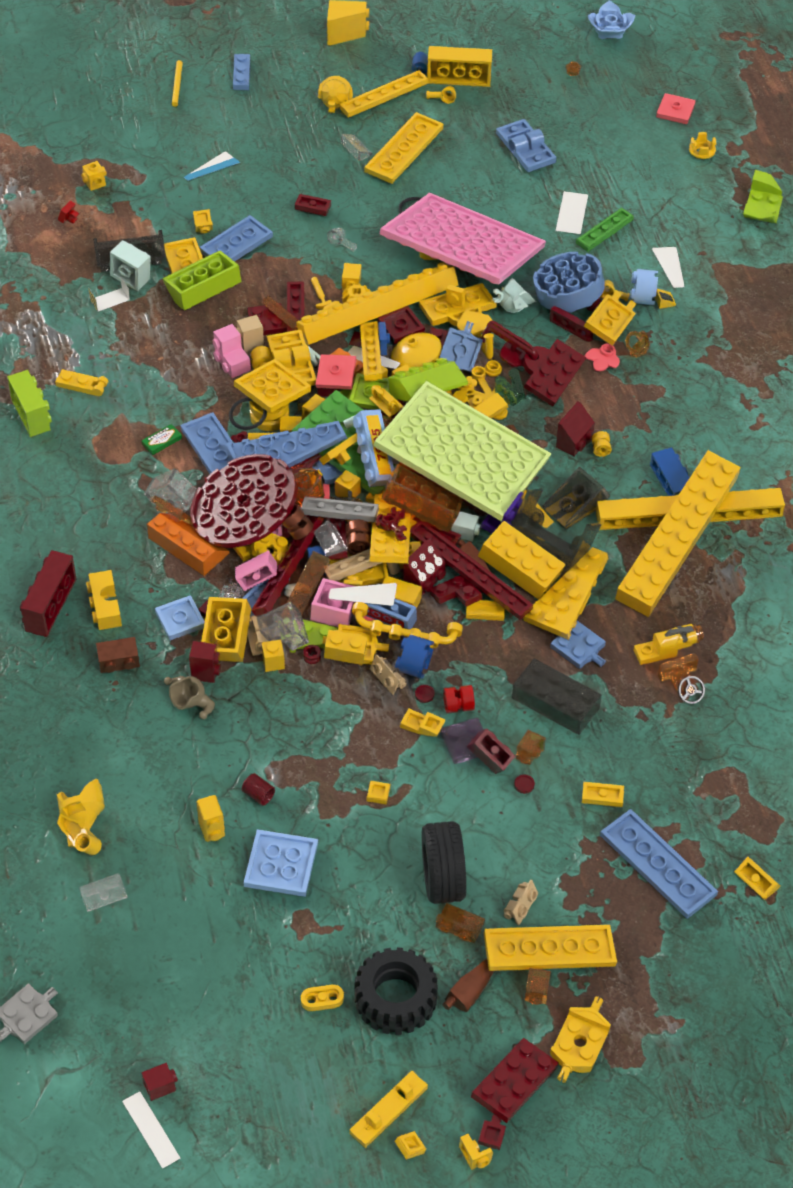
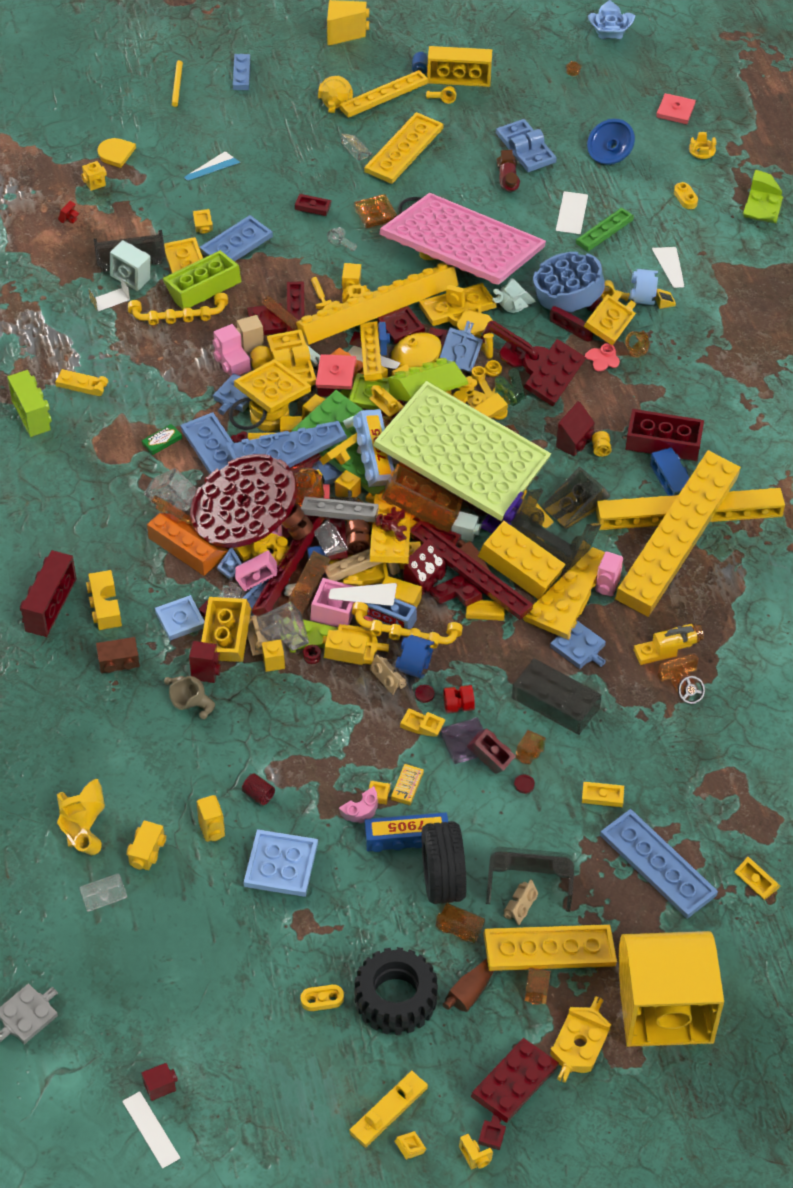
none -> yellow tile [97,138,136,168]
none -> yellow brick [126,820,166,871]
none -> yellow bar [128,293,228,325]
none -> medium blue plate [213,373,249,415]
none -> light blue piece [217,548,242,580]
none -> bright pink cylinder [339,786,378,823]
none -> clear orange plate [354,194,397,228]
none -> blue brick [365,812,448,852]
none -> yellow tile [391,764,424,806]
none -> clear smoke windscreen [486,847,574,912]
none -> piece [497,149,520,192]
none -> blue dish [587,119,635,165]
none -> bright pink brick [595,552,623,596]
none -> yellow brick [619,931,724,1047]
none -> dark red brick [625,409,704,461]
none -> yellow plate [674,182,698,209]

